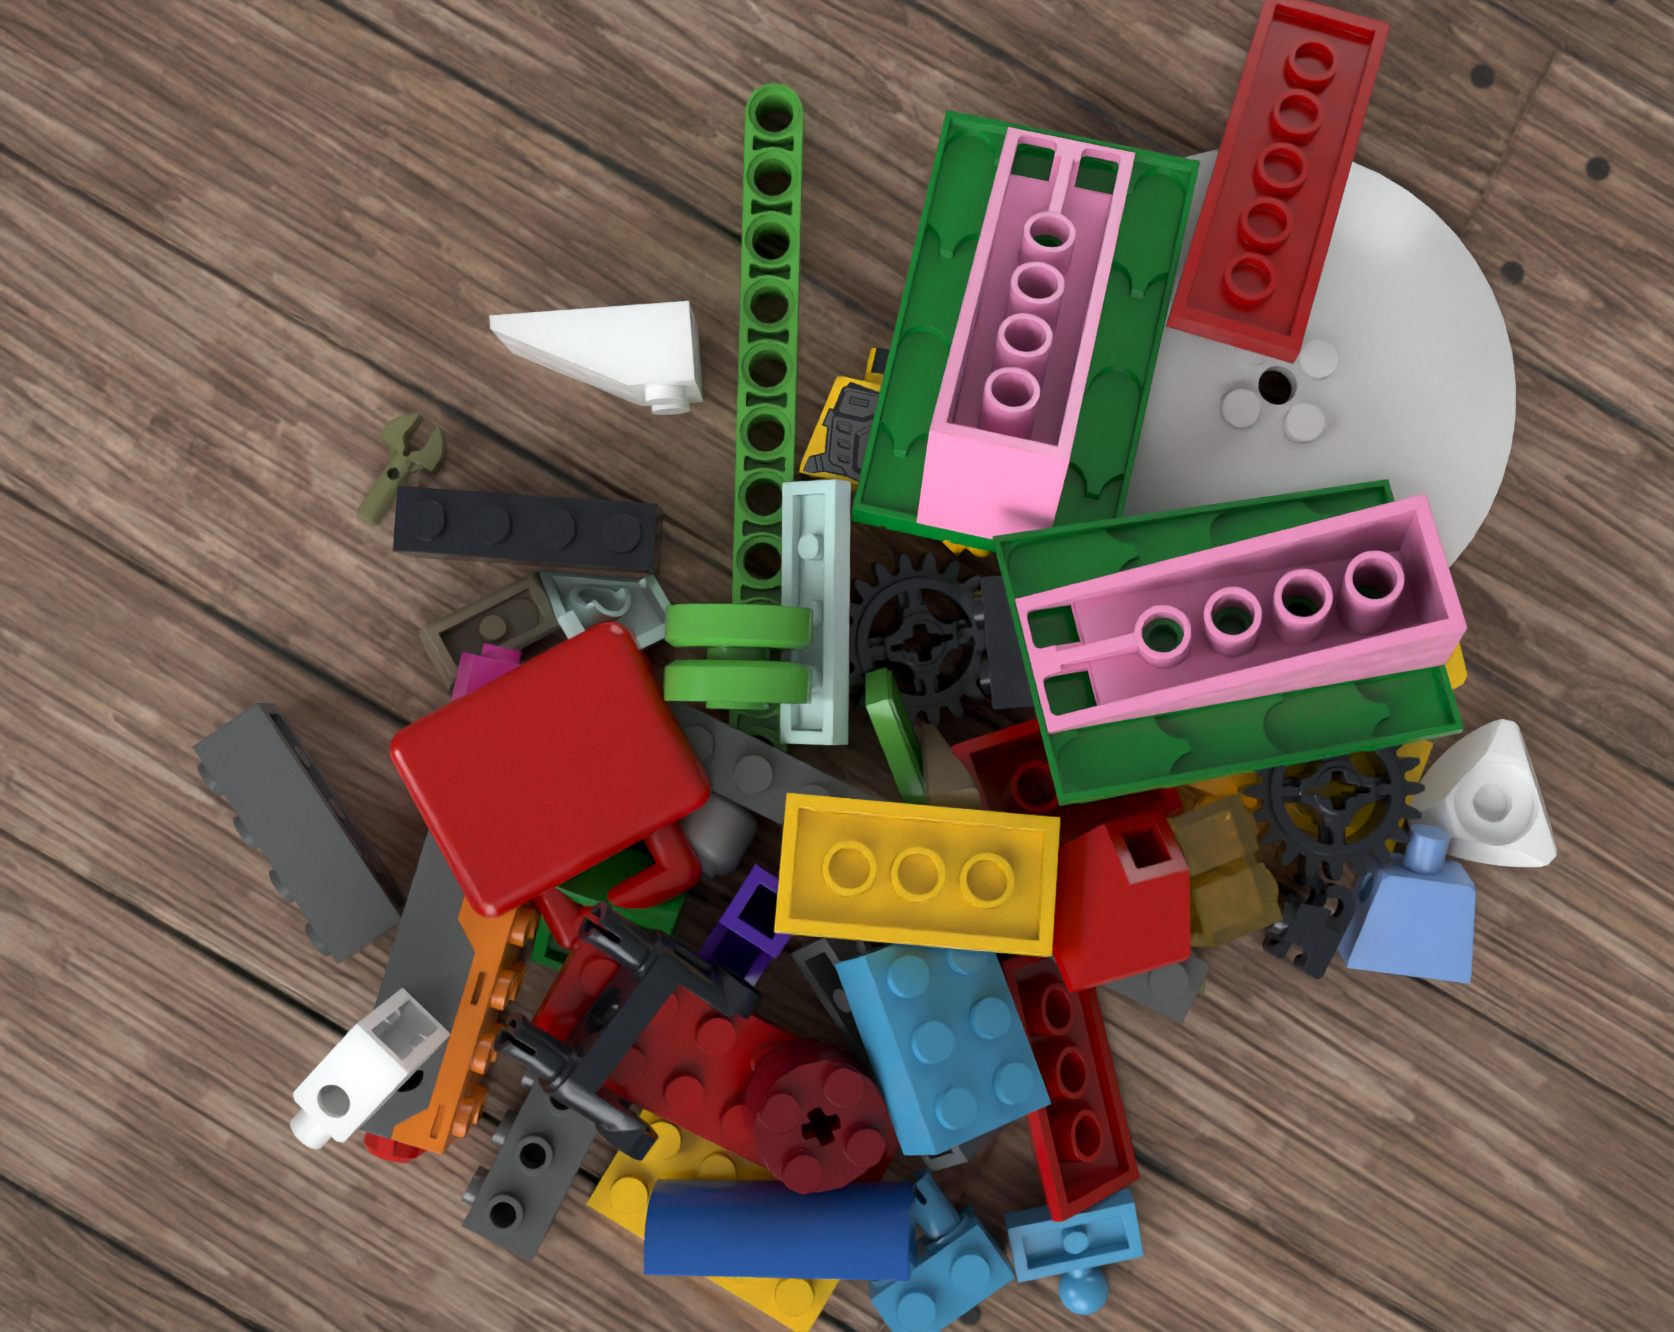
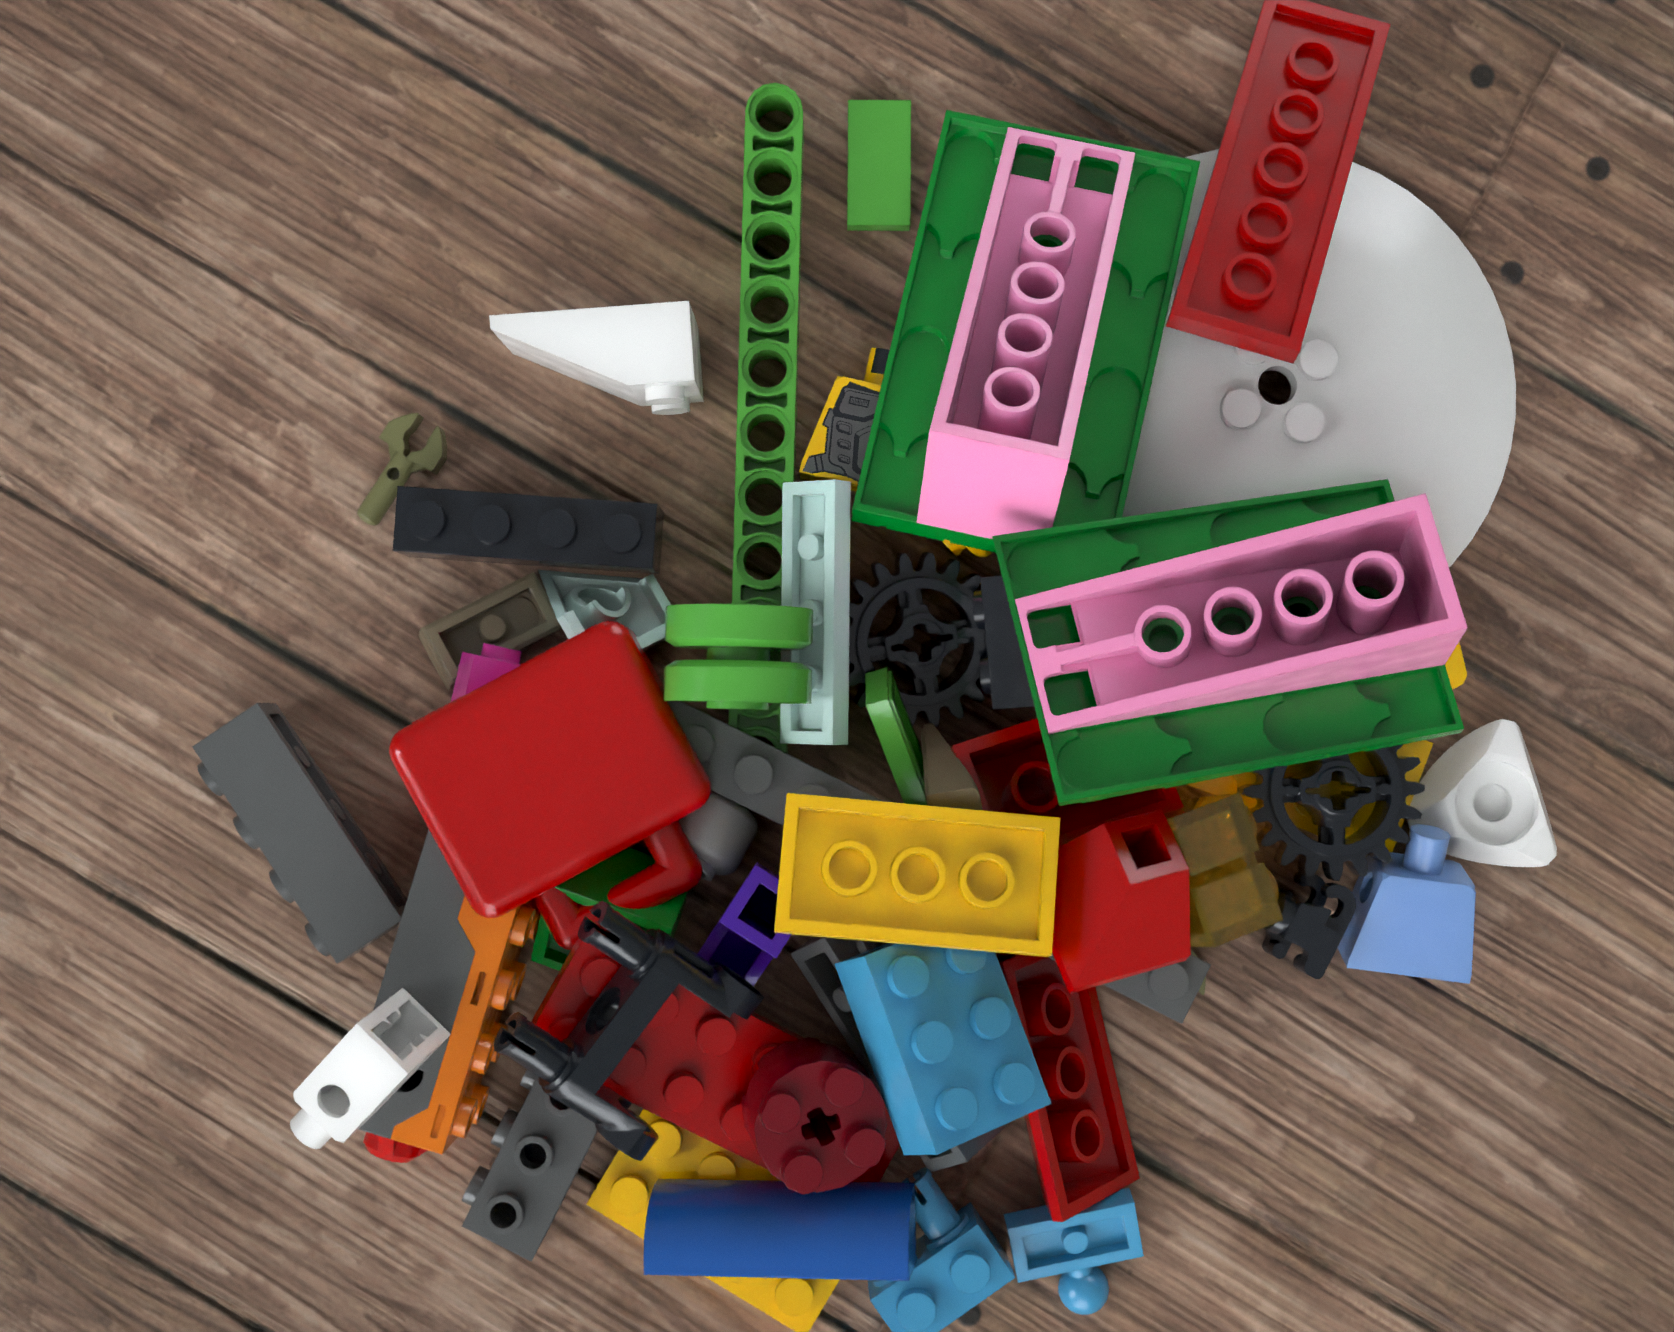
none -> bright green tile [847,100,911,231]

